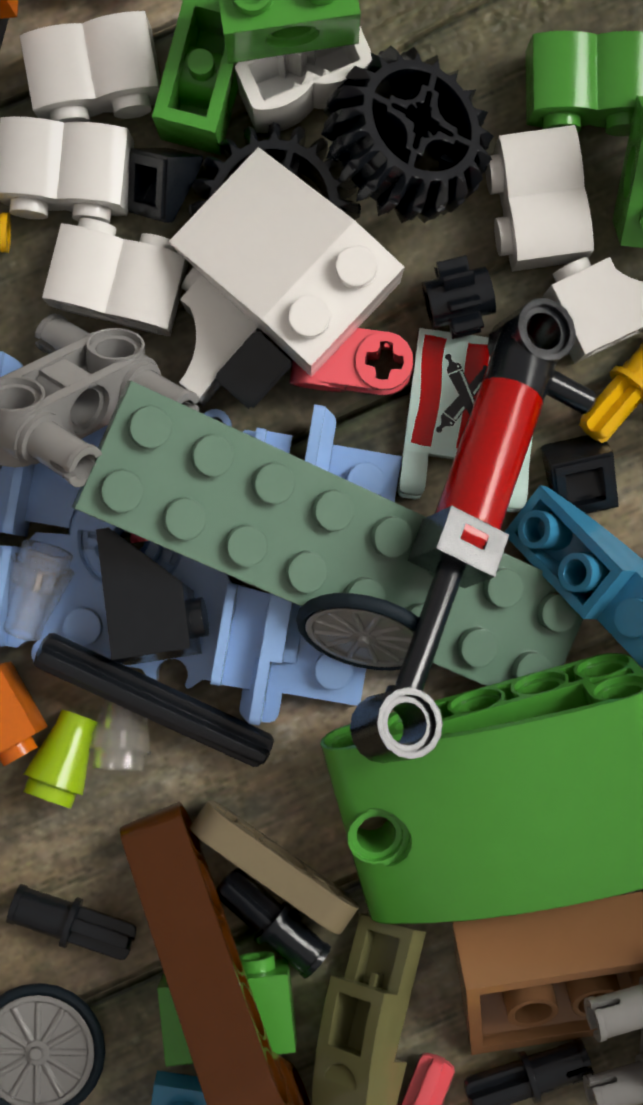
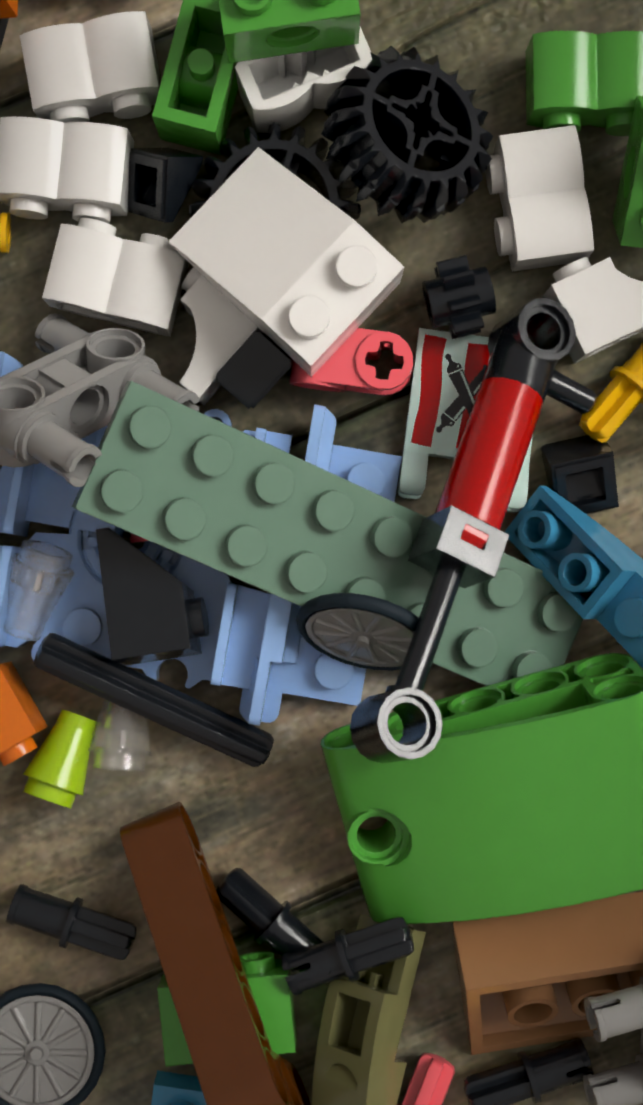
dark tan beam [190,800,359,935] -> none
none -> black axle [281,917,414,996]

